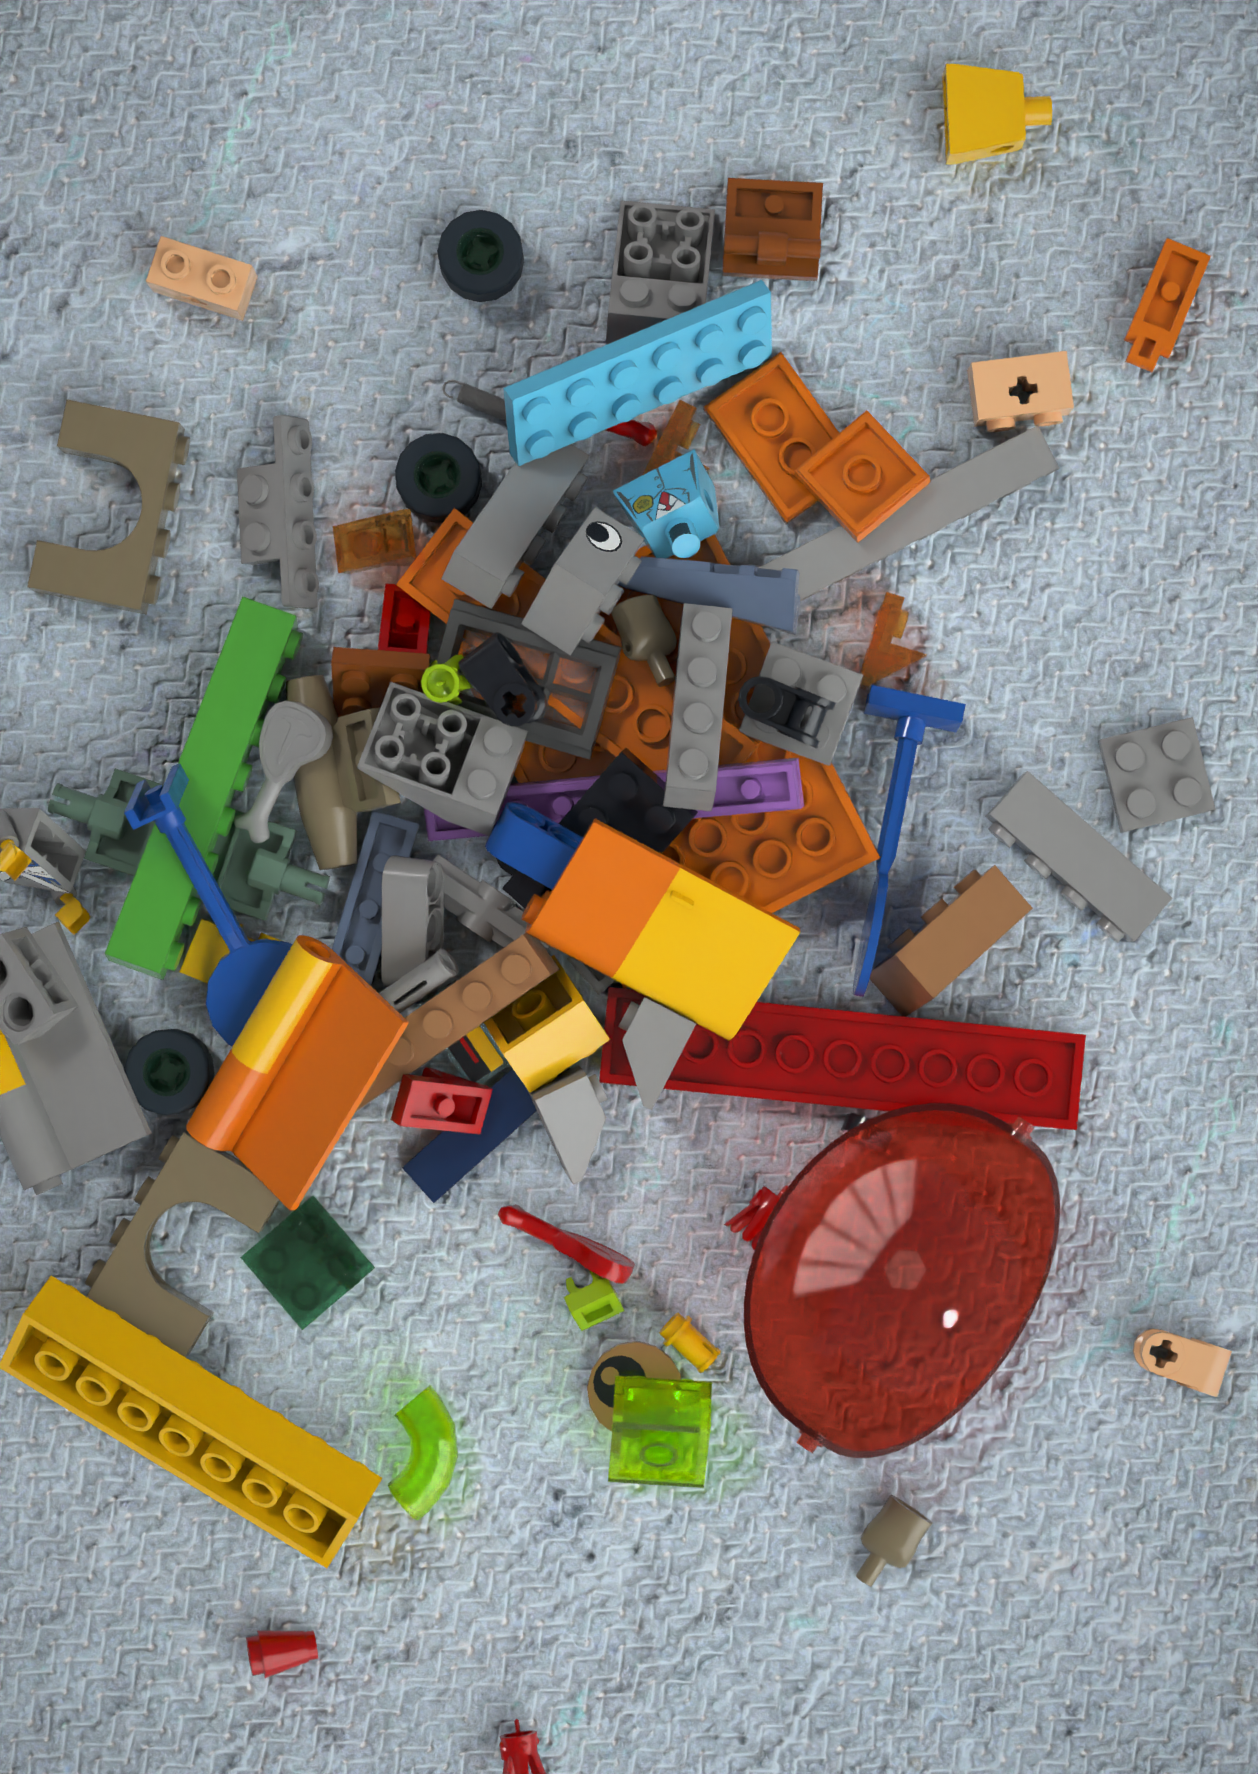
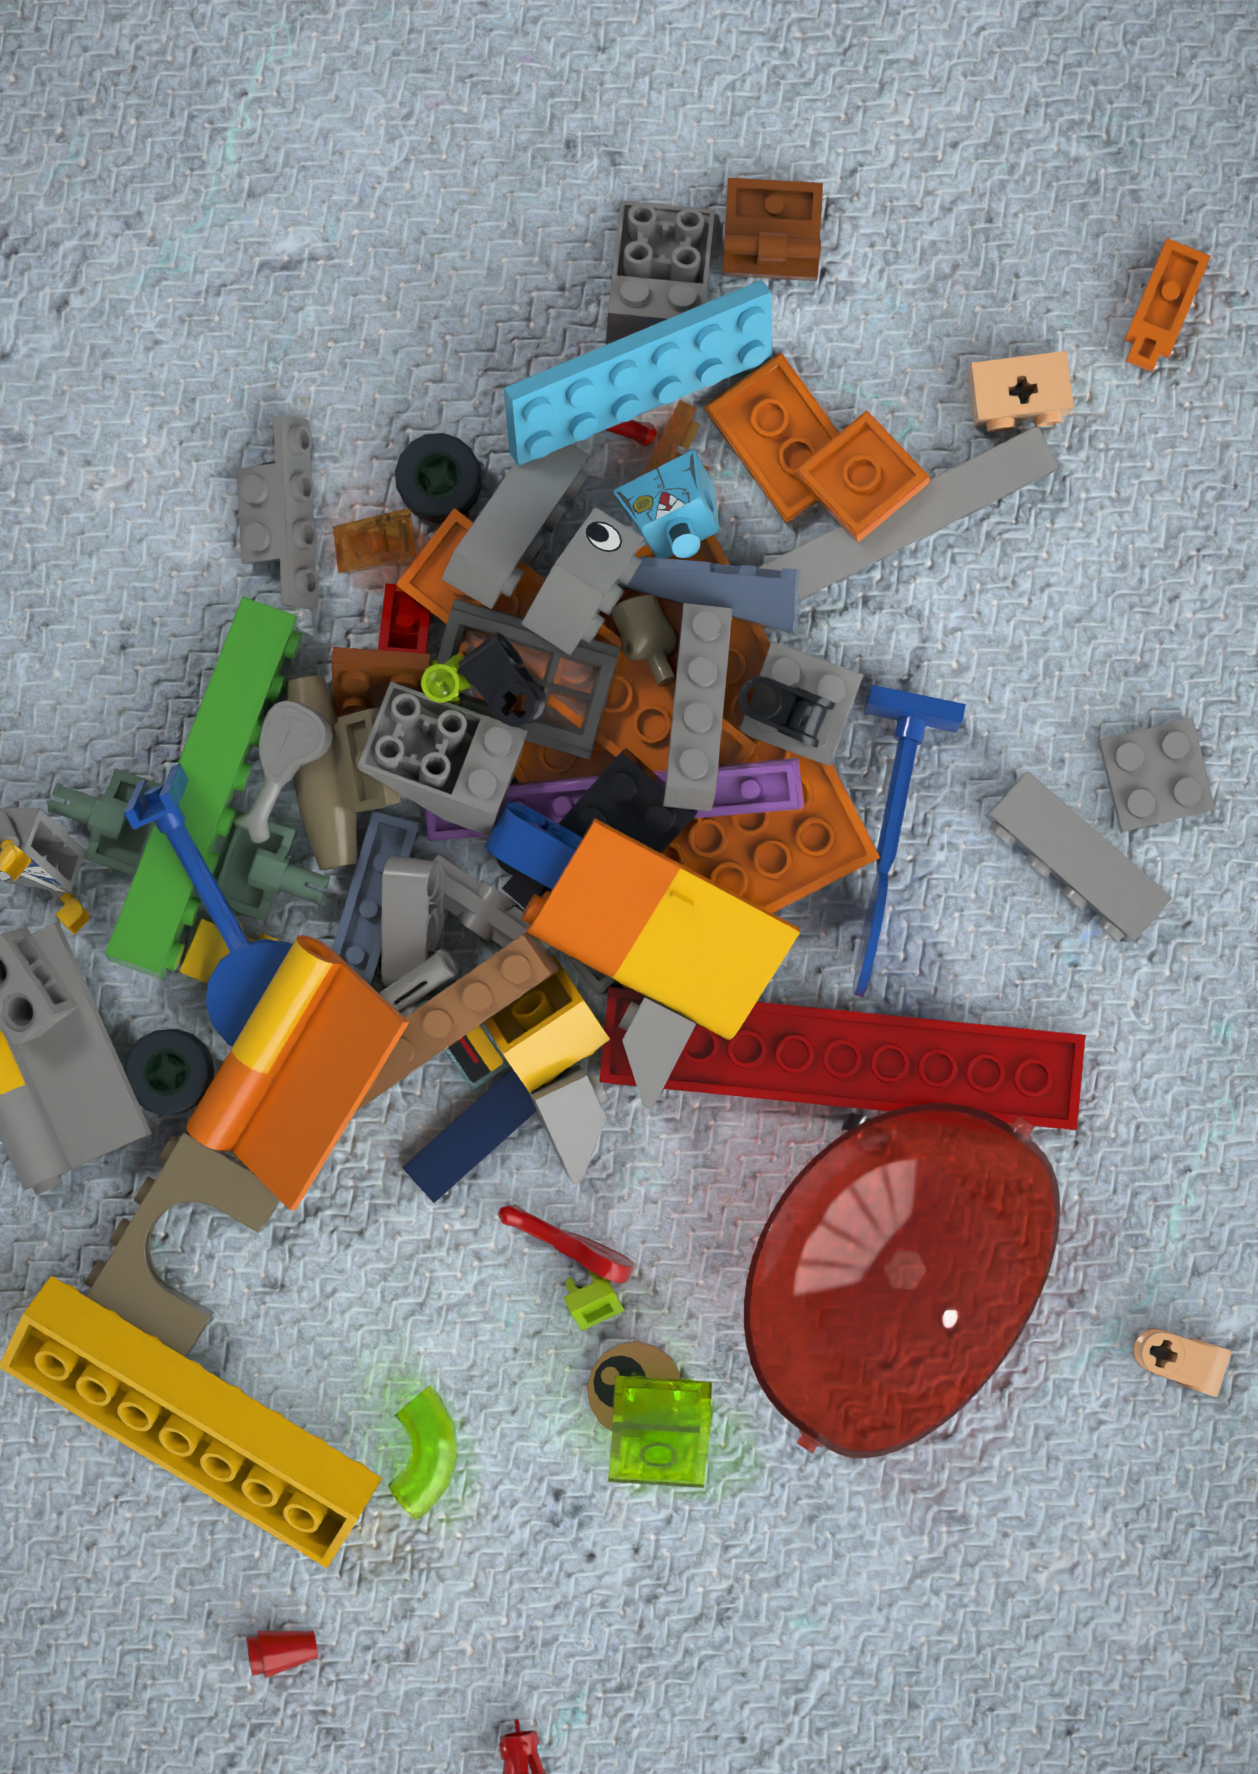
dark tan arch [27,400,190,615] -> none
light nougat brick [146,236,258,321] -> none
clear green hinge [240,1195,375,1330] -> none
red slope [390,1067,493,1134] -> none
black wheel [437,210,524,302] -> none
light grey piece [442,380,507,422] -> none
yellow pin [659,1312,721,1373] -> none
red piece [724,1185,793,1256] -> none
dark tan piece [856,1495,933,1586] -> none
clear orange slope [859,592,927,690] -> none
medium nougat wedge [870,865,1033,1017] -> none
yellow torso [942,64,1052,165] -> none

